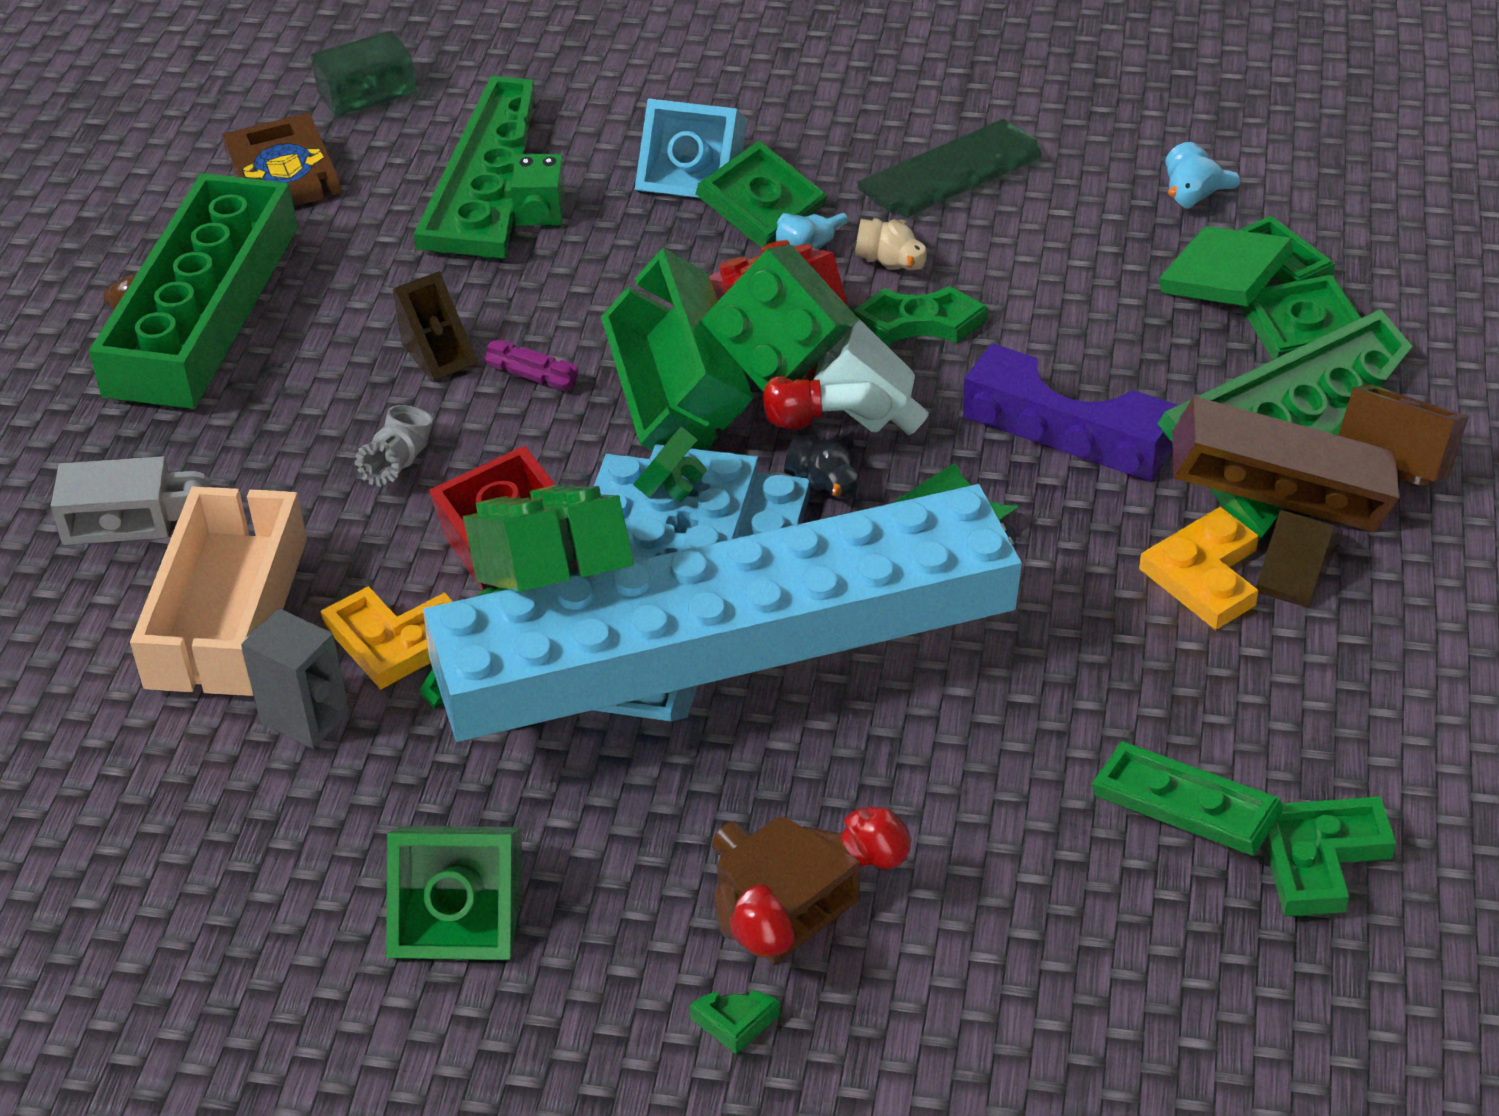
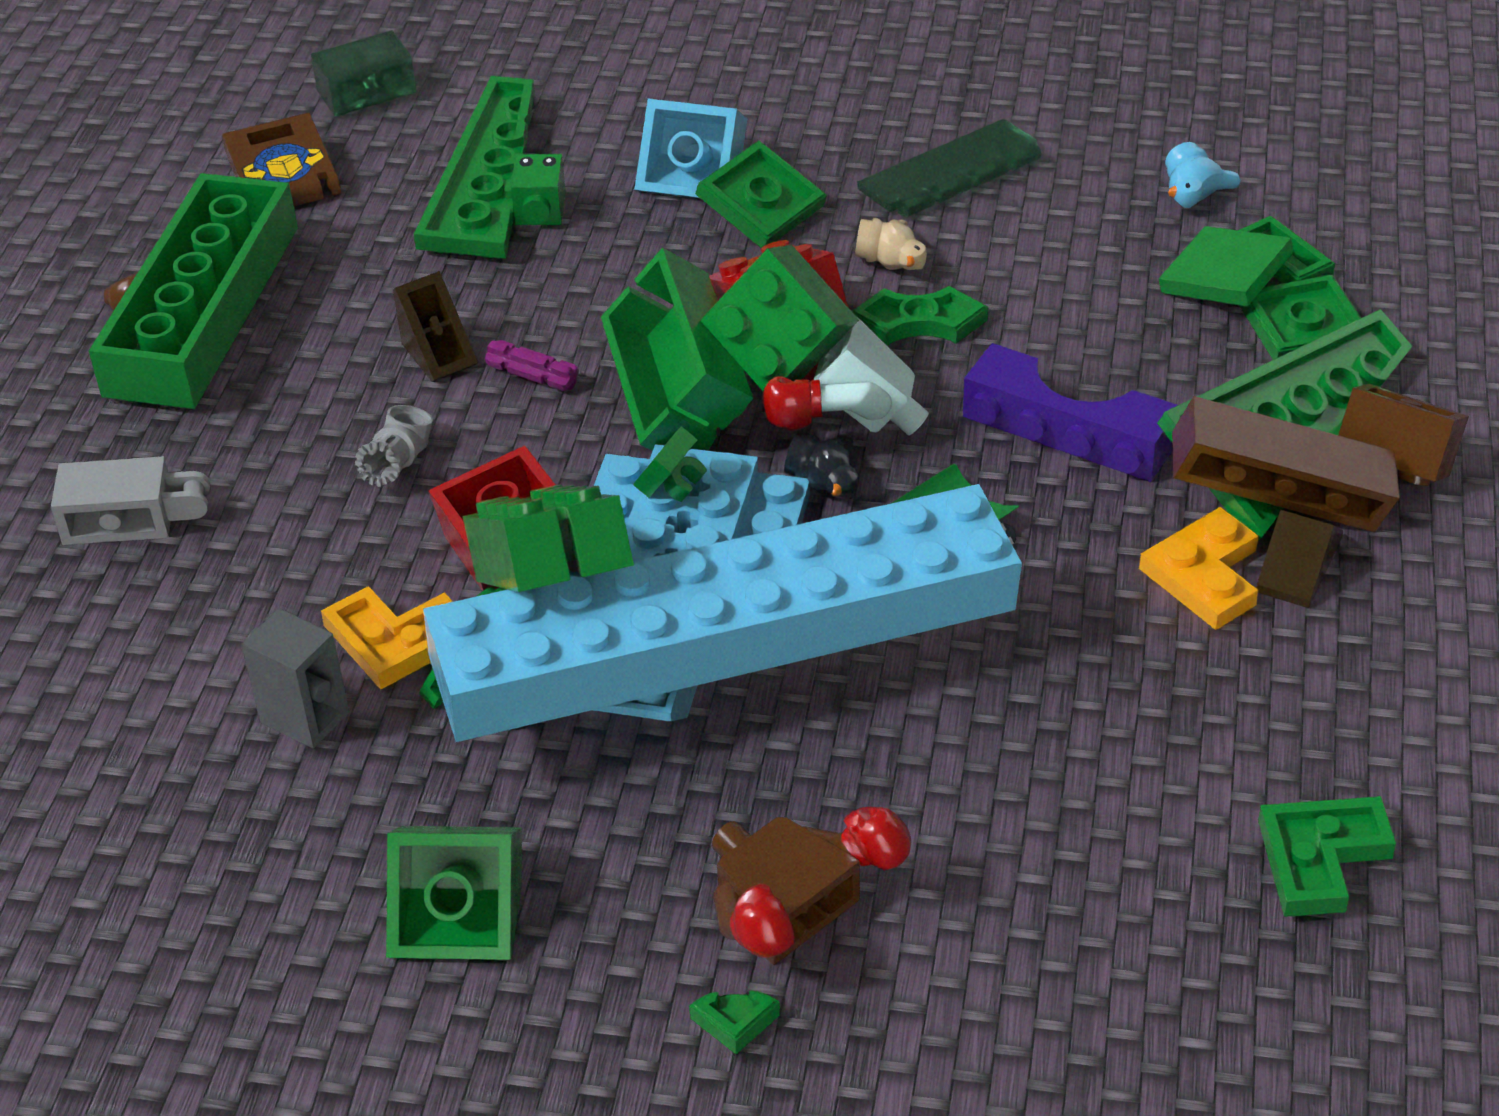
light nougat piece [130,486,307,696] -> none
medium azure piece [776,213,848,250] -> none
green tile [1092,741,1283,856] -> none

